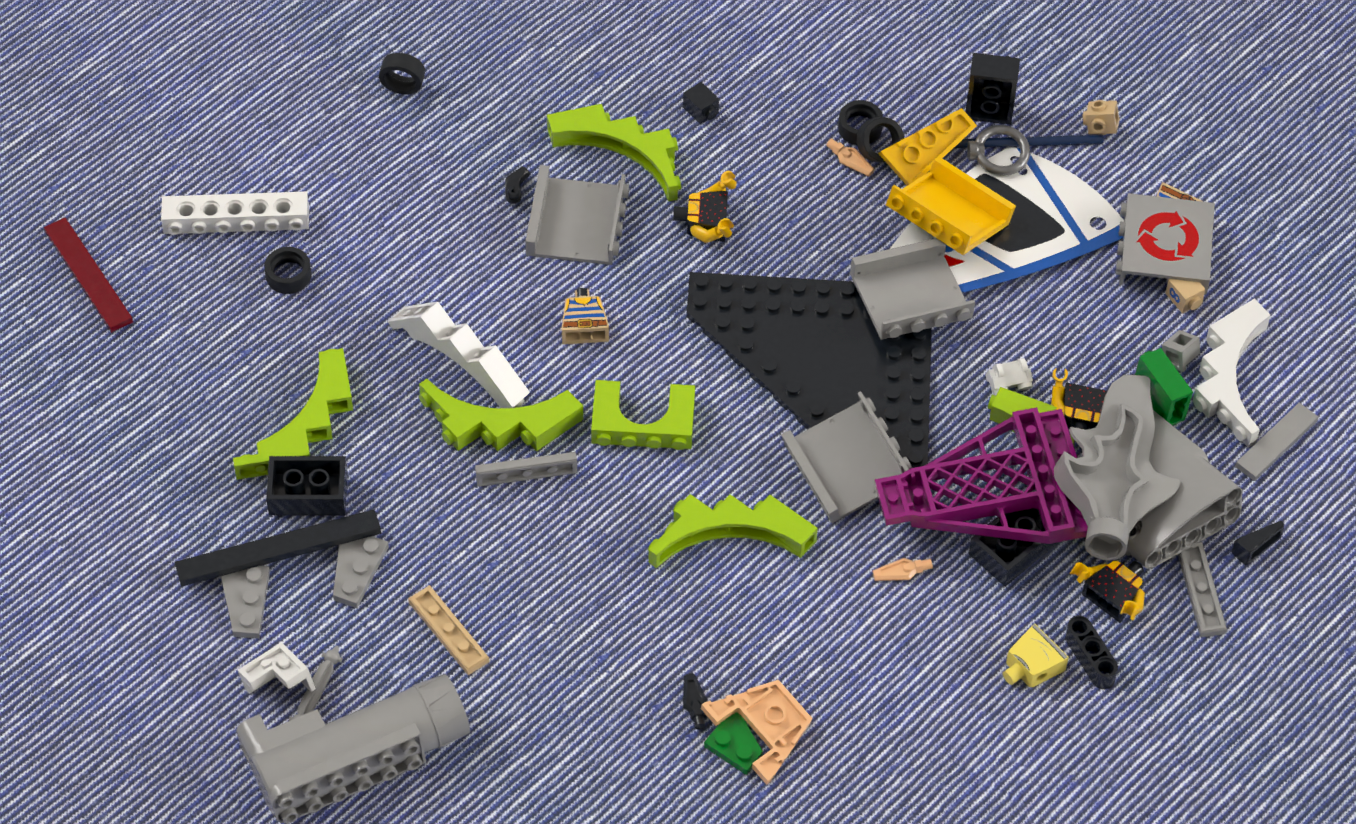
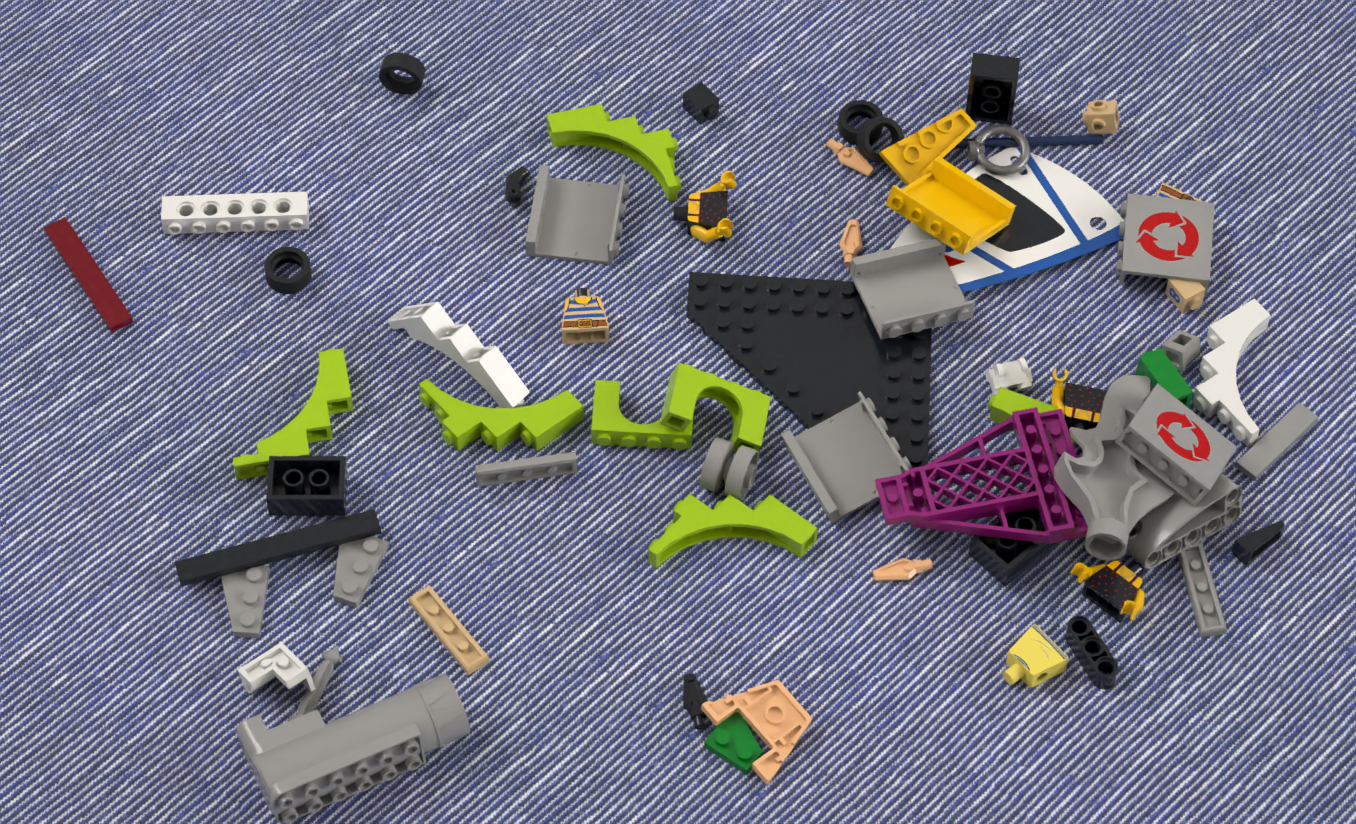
none -> lime arch [660,362,771,452]
none -> light grey wheel [700,437,759,501]
none -> light nougat piece [839,219,863,268]
none -> light grey panel [1115,383,1237,506]

